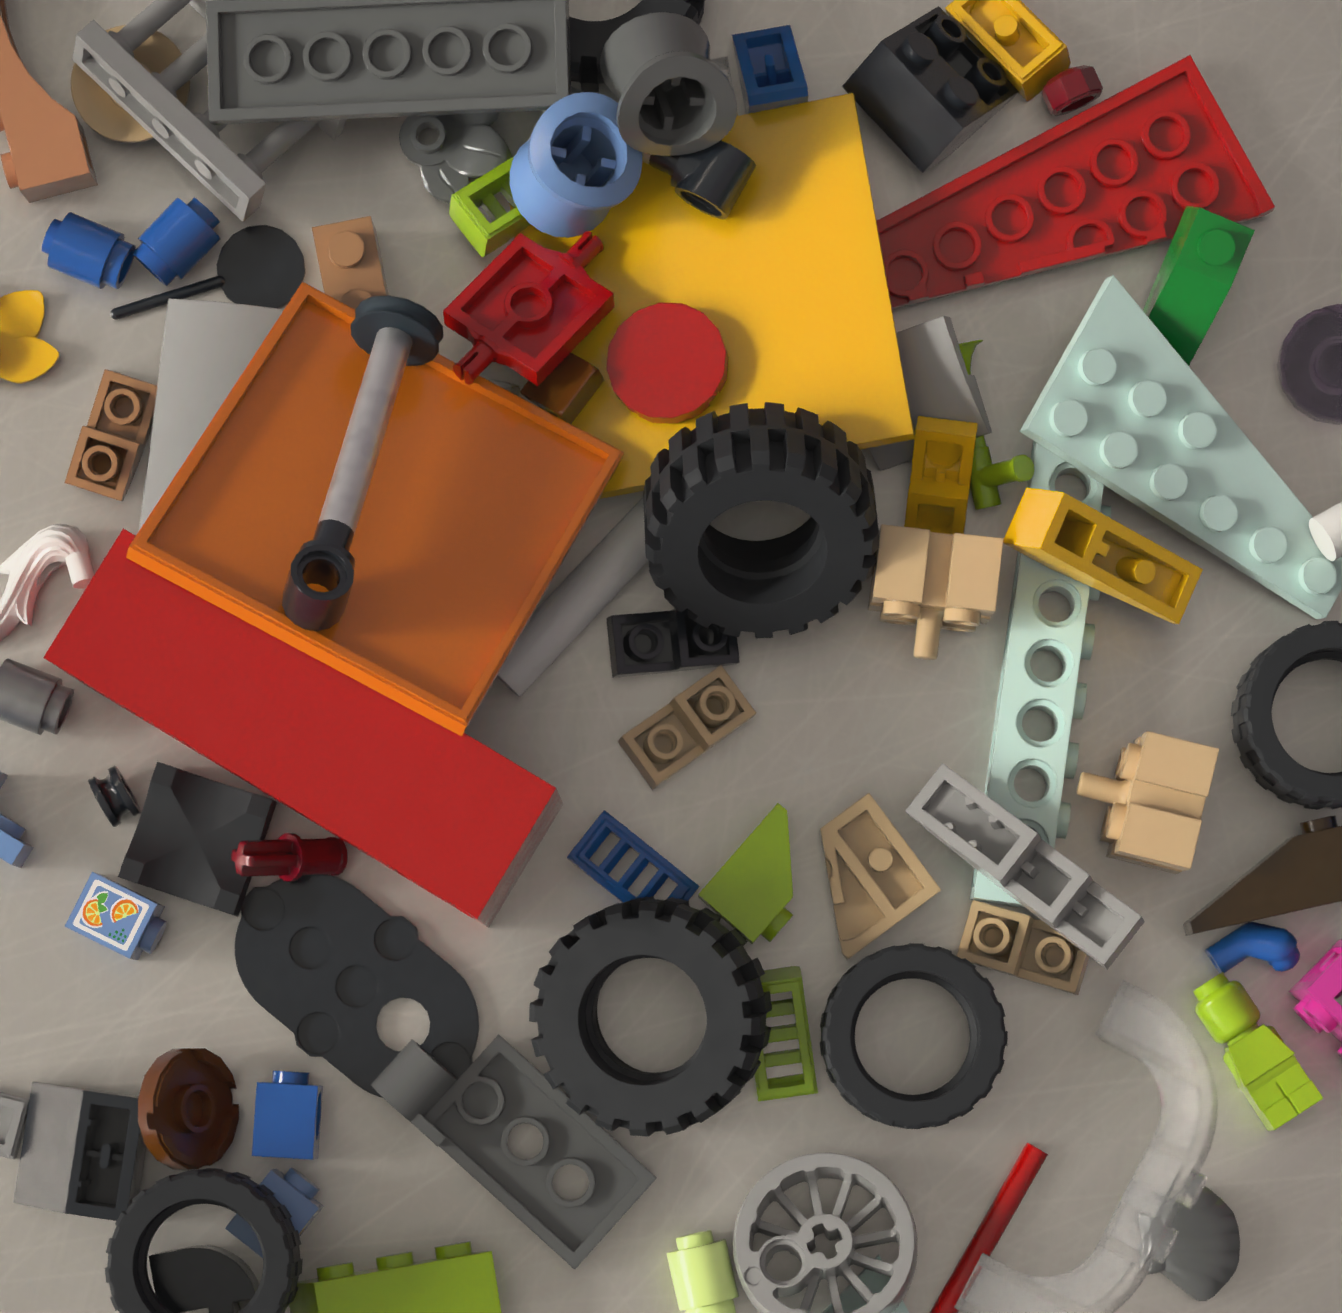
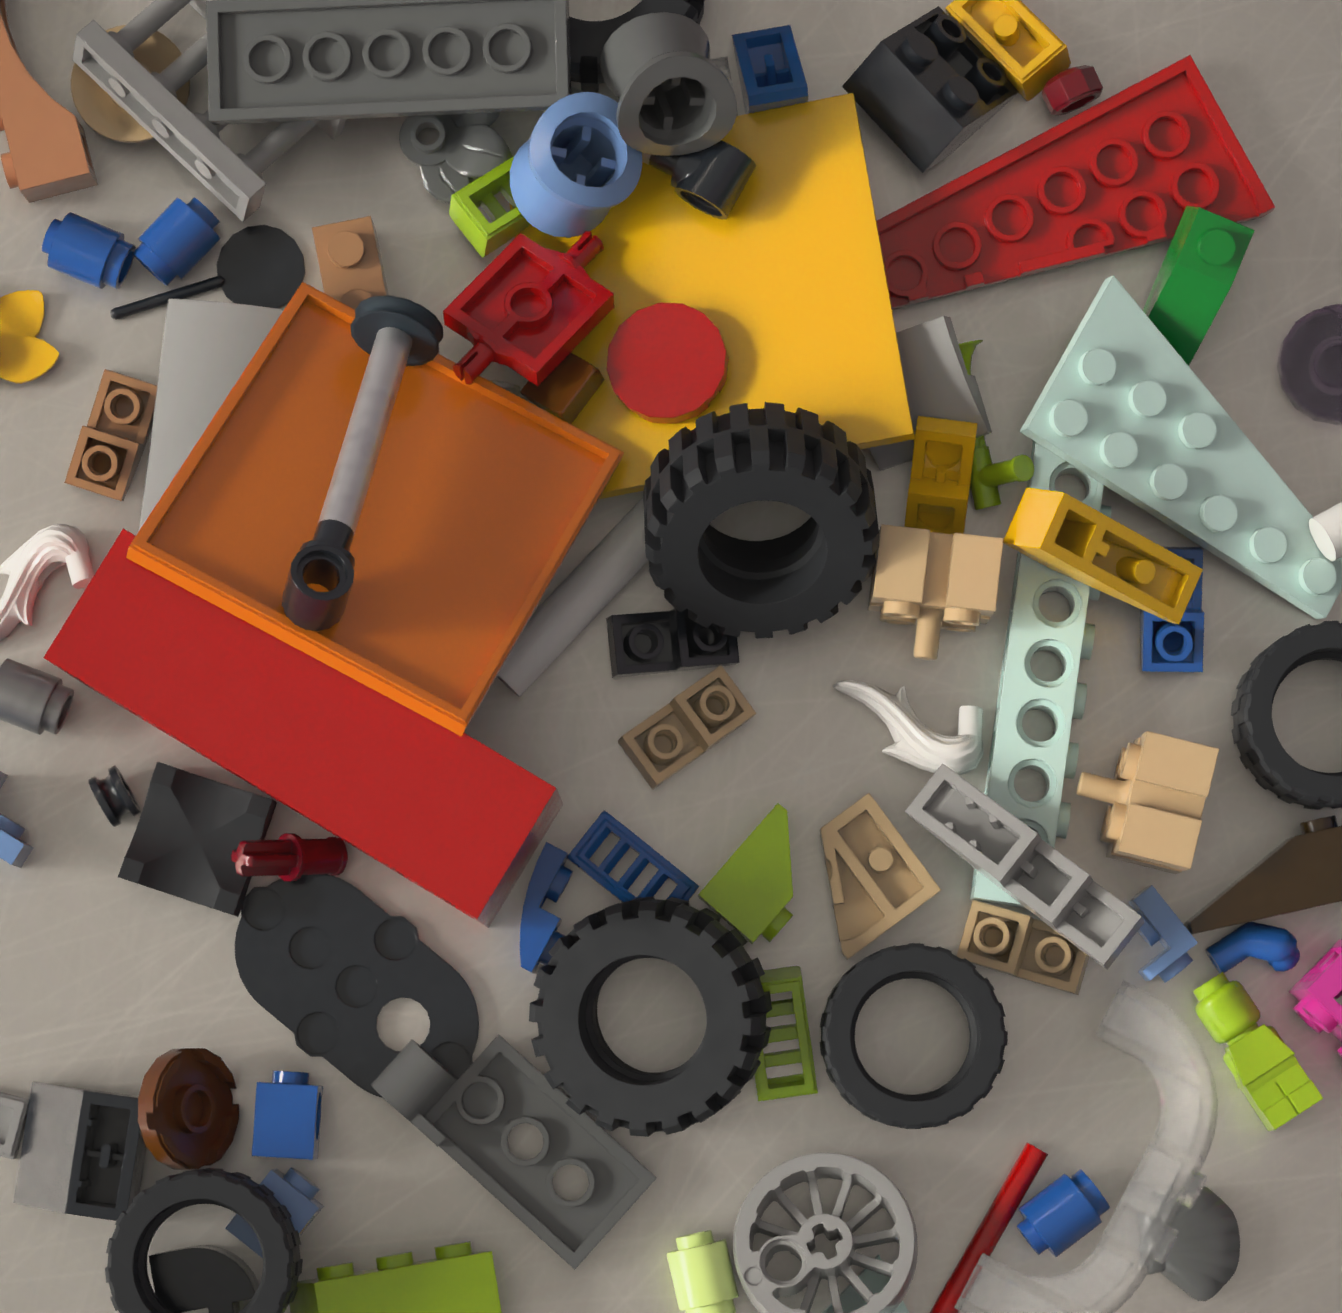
medium blue brick [65,872,167,960] -> none
none -> blue slope [519,842,573,974]
none -> white piece [833,680,984,775]
none -> blue brick [1017,1169,1110,1257]
none -> medium blue bracket [1128,885,1198,983]
none -> blue slope [1140,547,1204,672]

